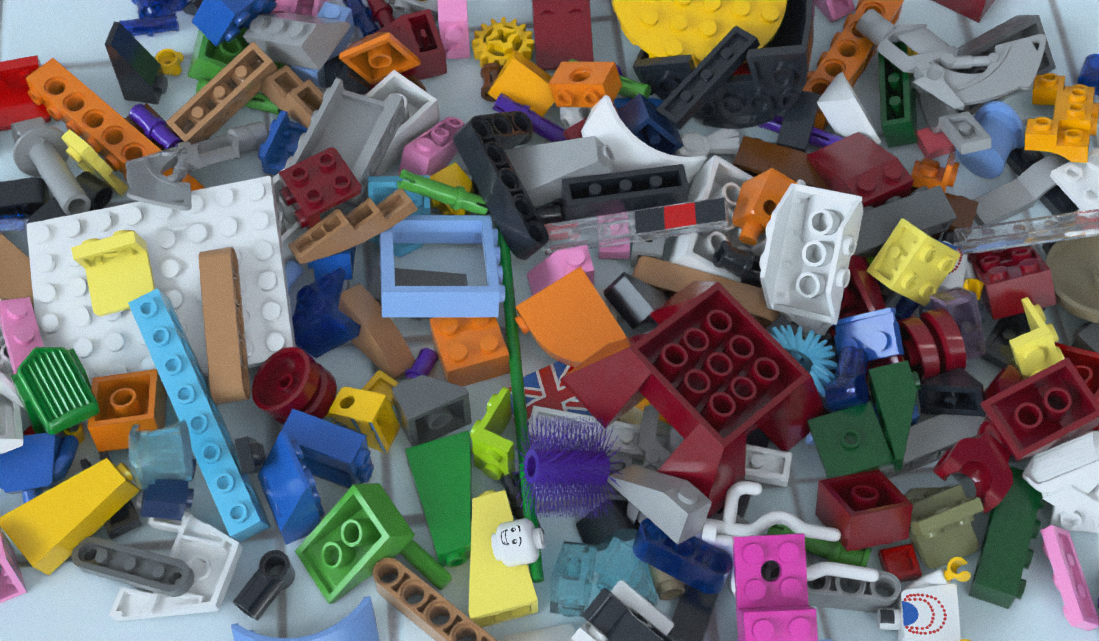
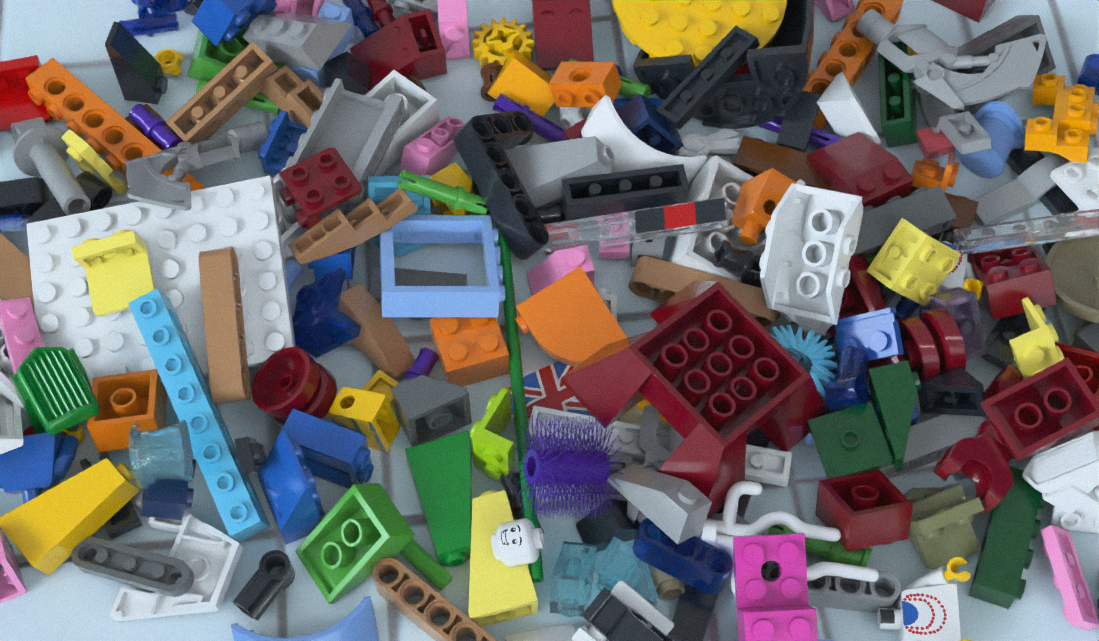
orange slope [339,32,421,85] -> none
black slope [603,272,671,330] -> none
red tile [878,543,922,583] -> none

